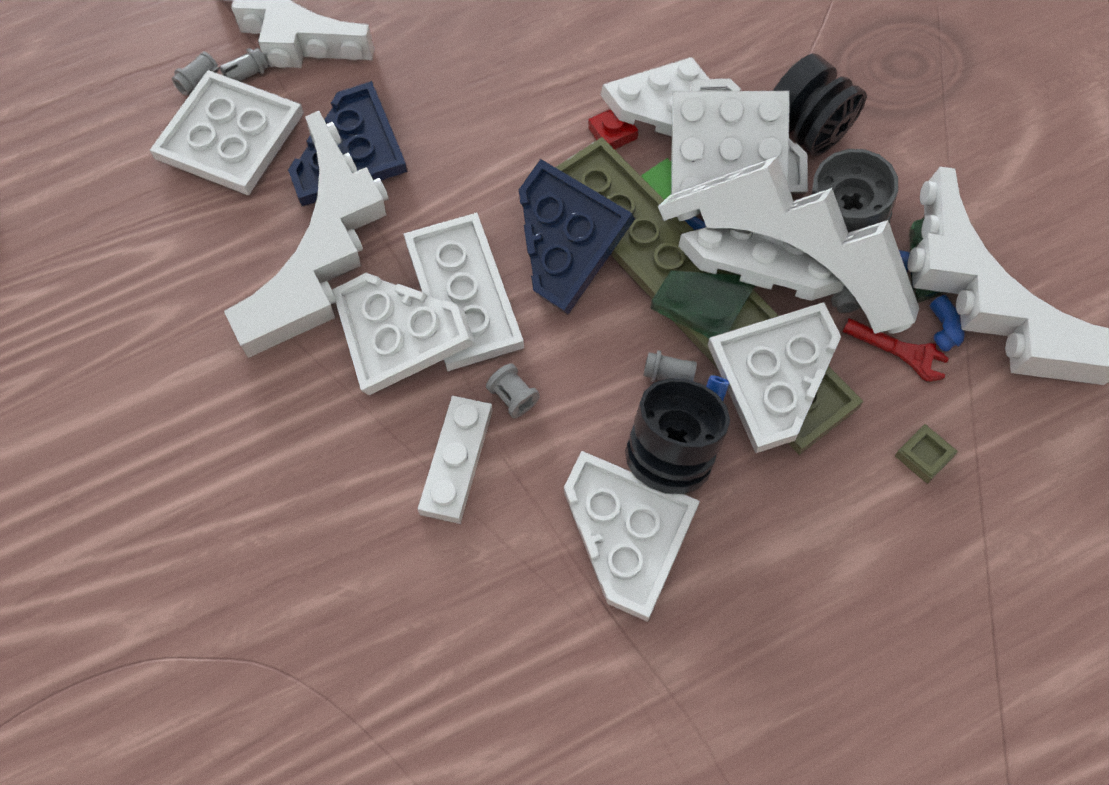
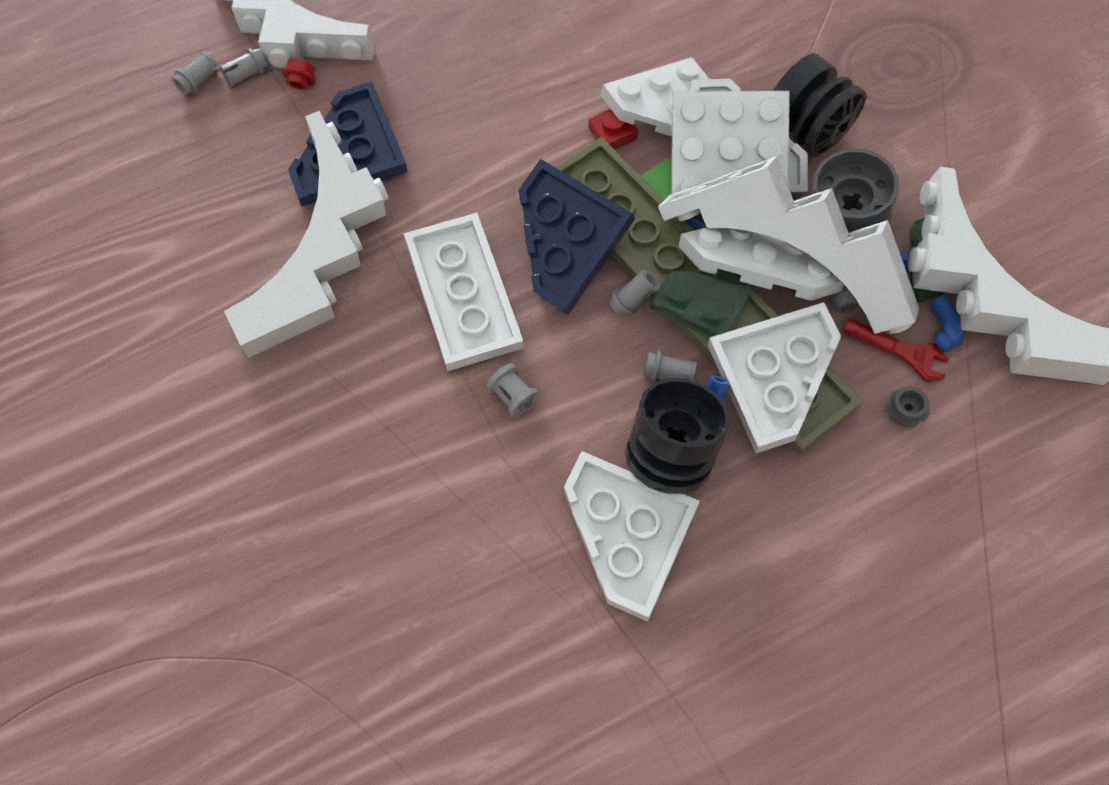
white plate [150,70,304,196] -> none
white plate [332,273,475,395] -> none
white plate [418,396,493,524] -> none
olive tile [895,424,958,484] -> none
none -> red plate [281,58,316,90]
none -> light grey pin [609,269,660,316]
none -> dark grey plate [887,387,930,427]

